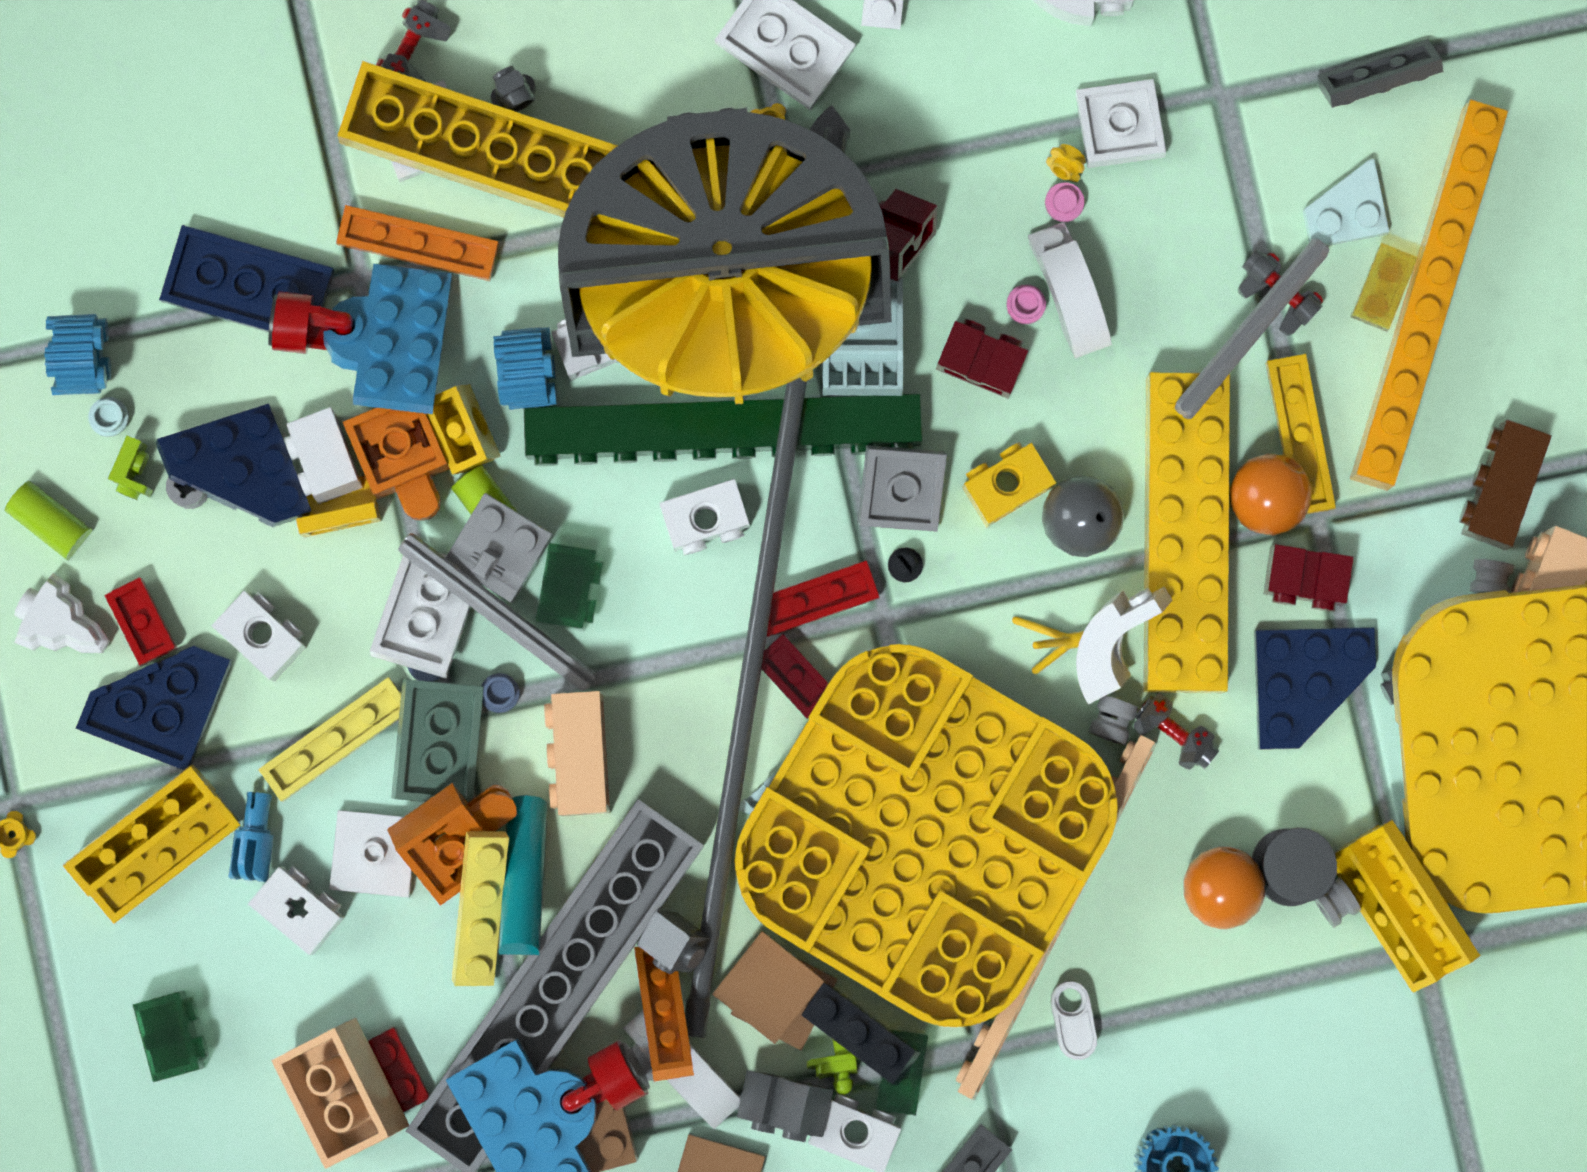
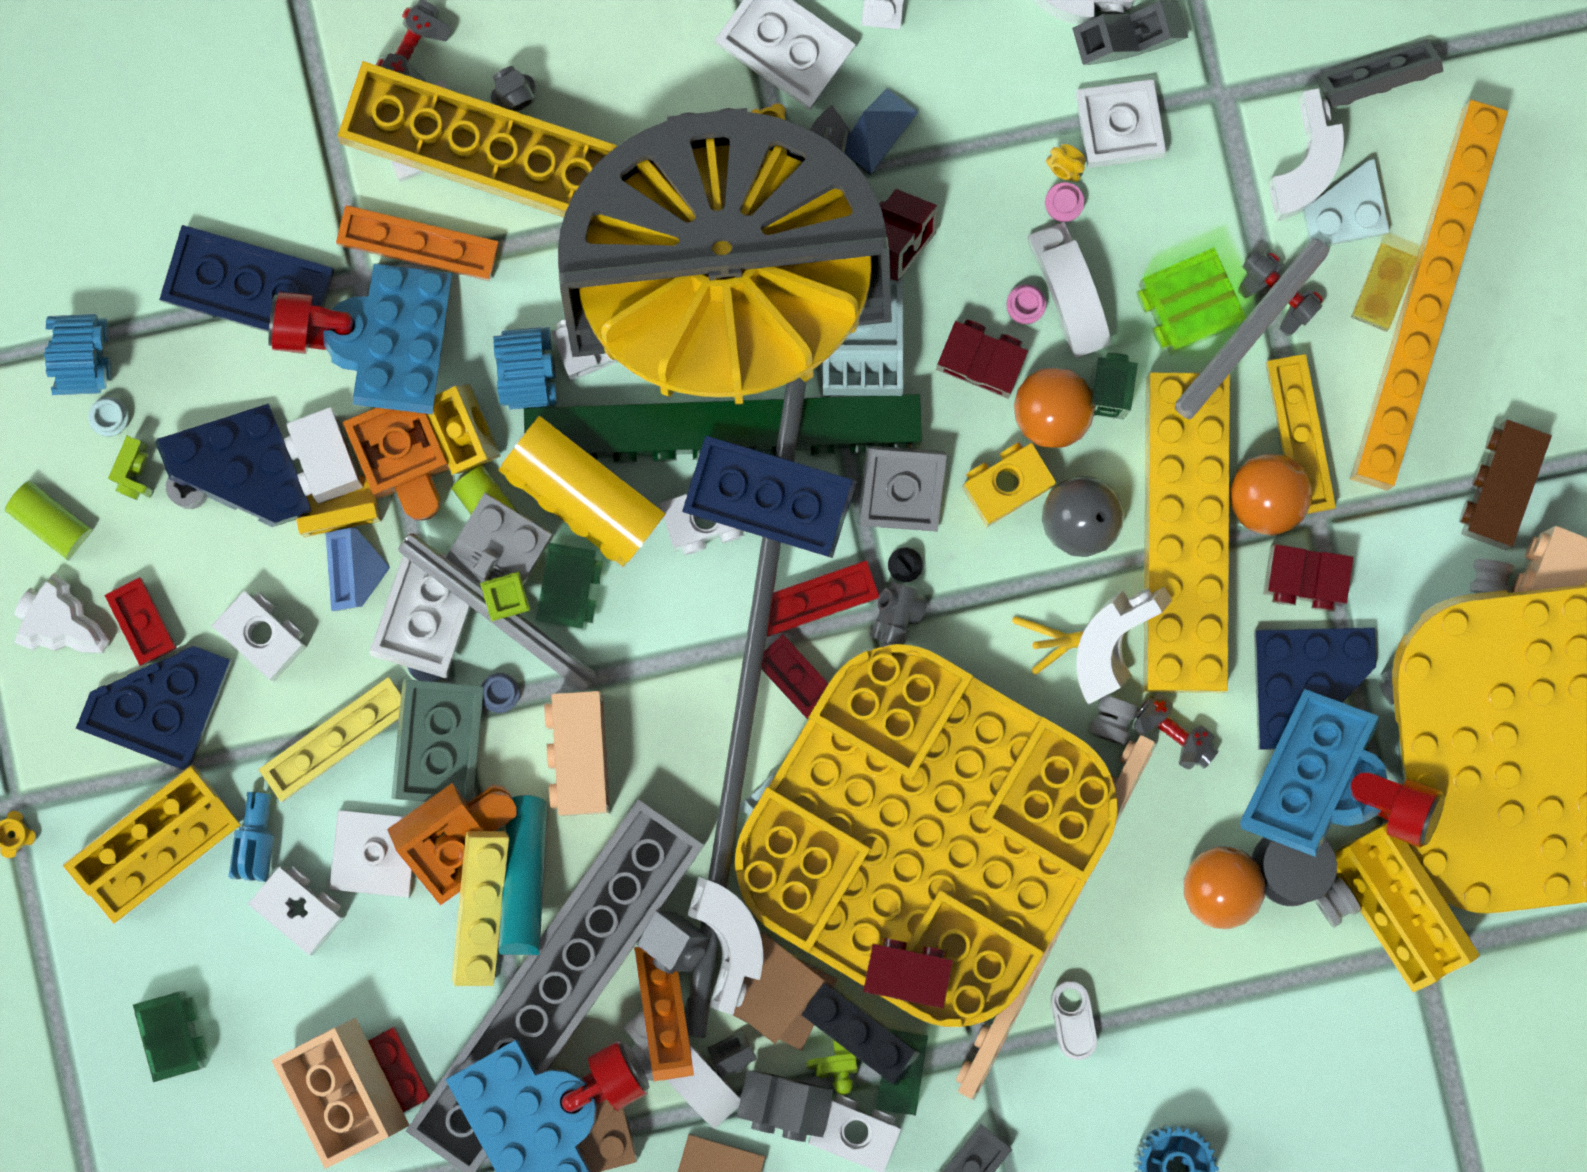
none -> medium blue slope [326,528,390,611]
none -> lime tile [479,571,530,621]
none -> yellow brick [498,416,666,567]
none -> dark blue plate [682,436,857,558]
none -> white arch [687,877,763,1015]
none -> dark grey plate [708,1030,757,1077]
none -> medium blue slope [845,88,918,174]
none -> dark red brick [863,938,954,1009]
none -> dark grey plate [870,581,926,645]
none -> orange piece [1013,368,1095,448]
none -> dark grey brick [1072,1,1189,65]
none -> clear green brick [1089,353,1138,420]
none -> clear neon green brick [1136,247,1246,356]
none -> dark azure plate [1240,689,1445,857]
none -> white arch [1268,88,1344,222]

